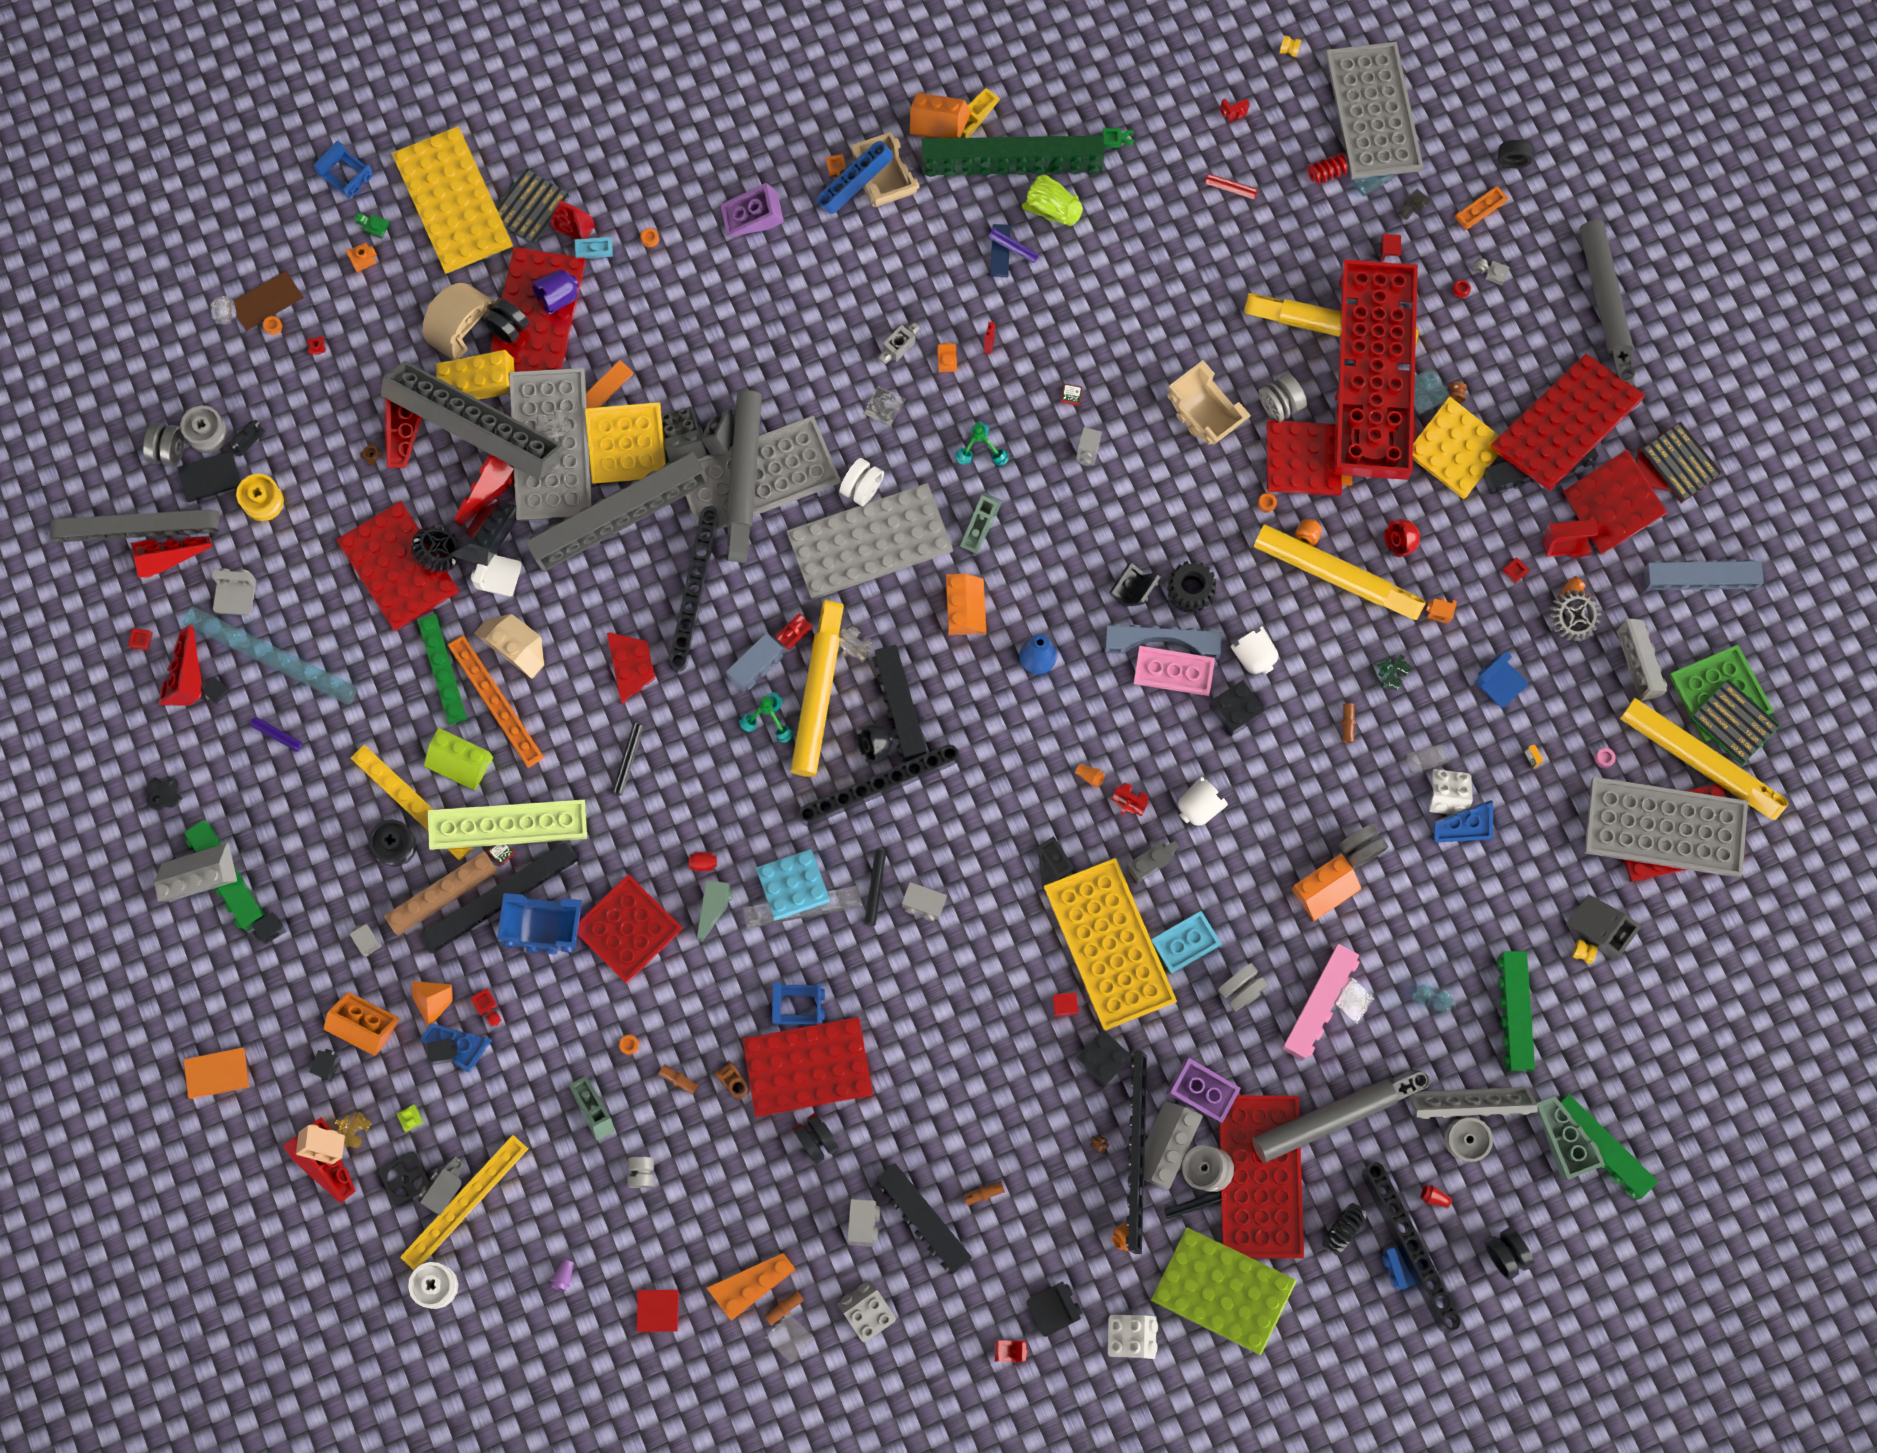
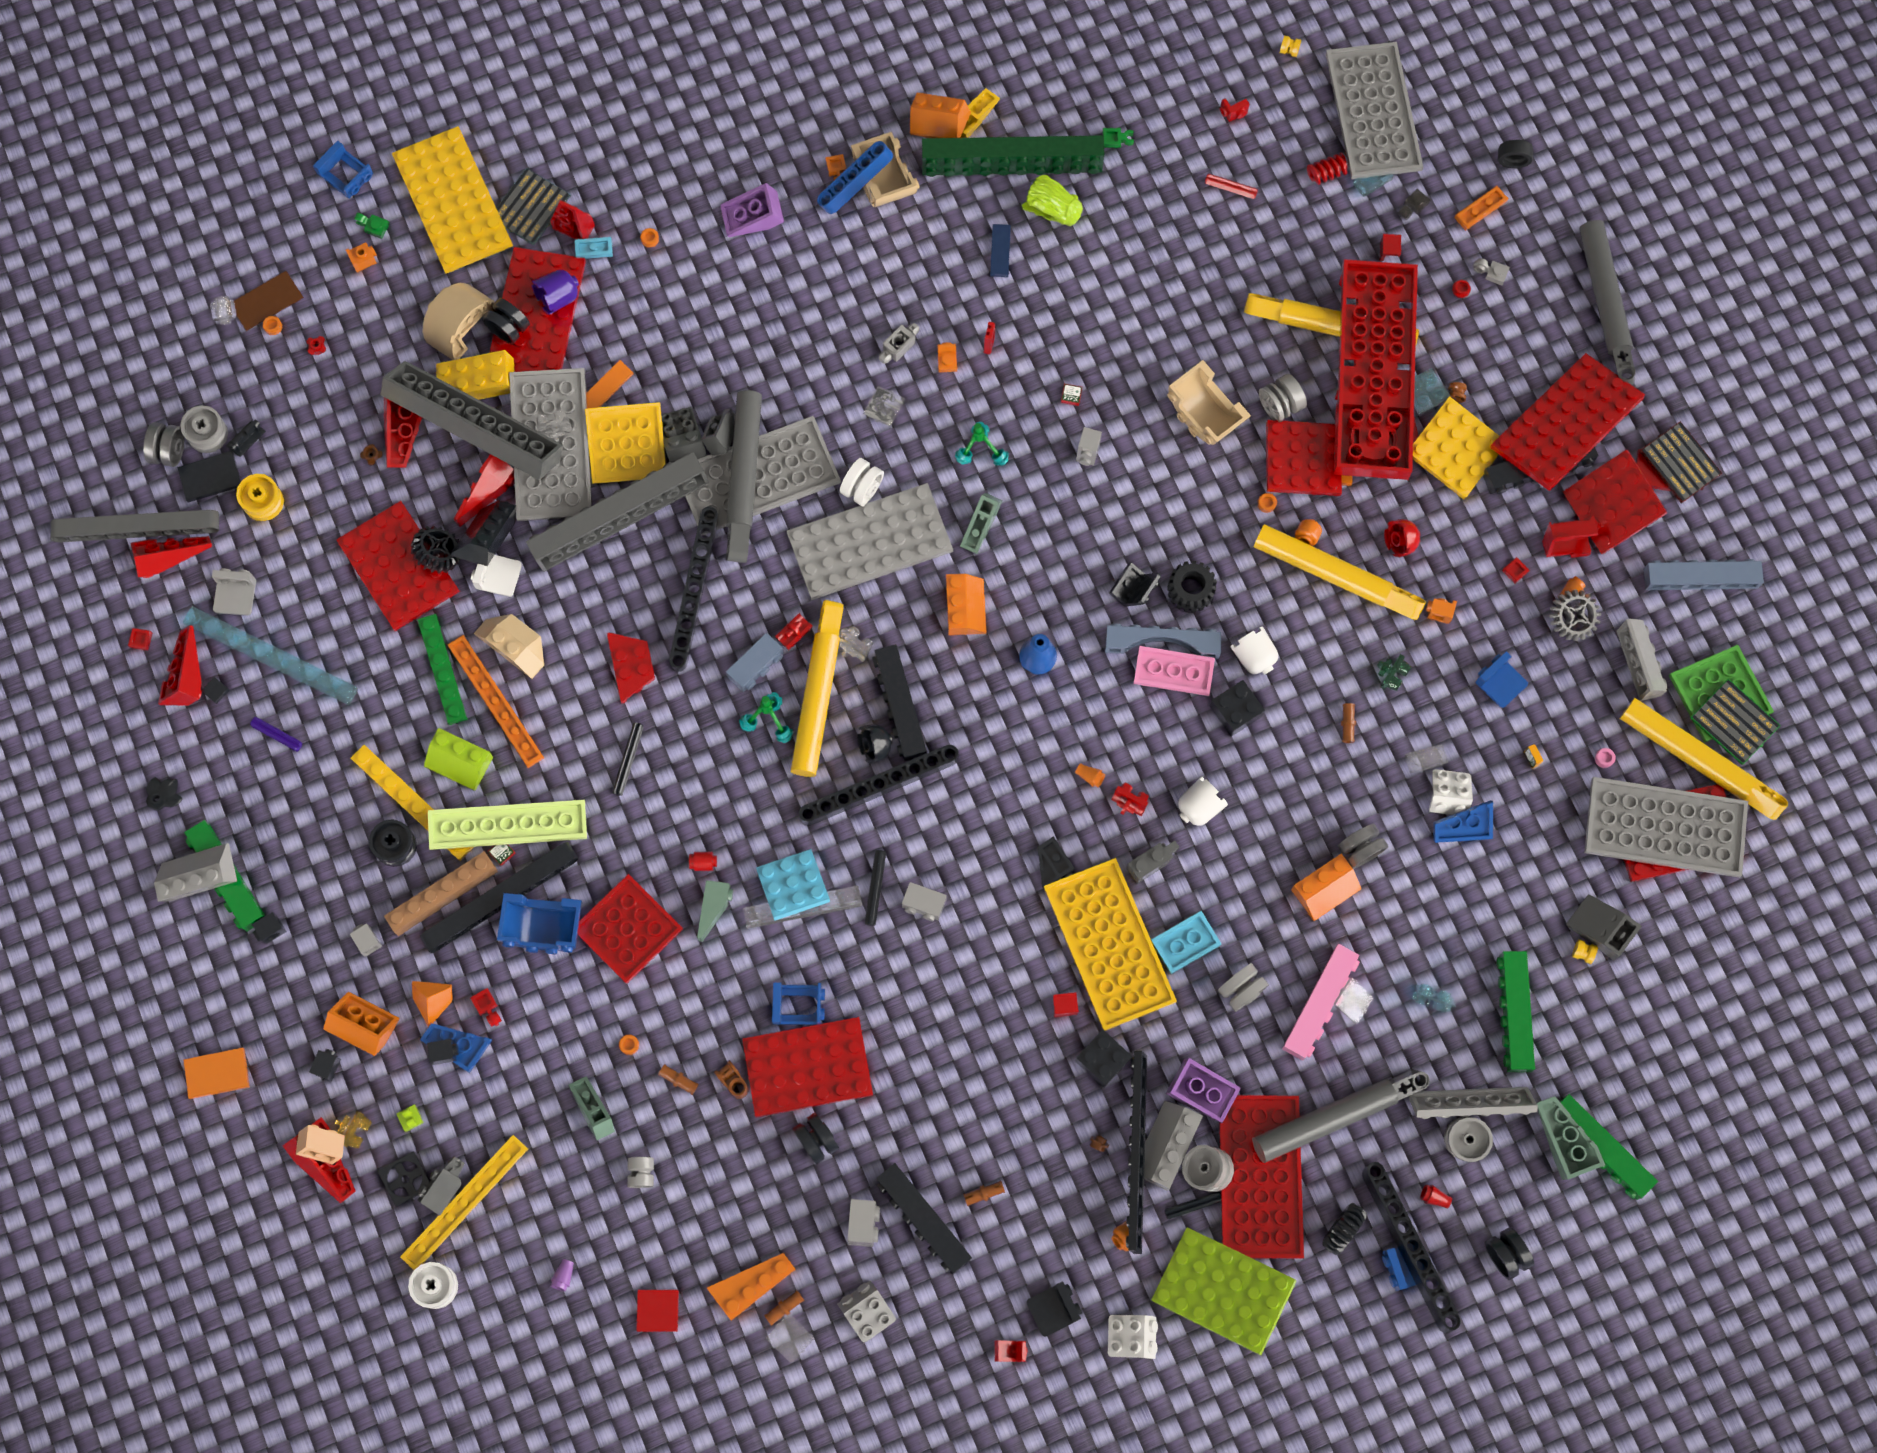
dark purple axle [988,228,1039,263] -> none

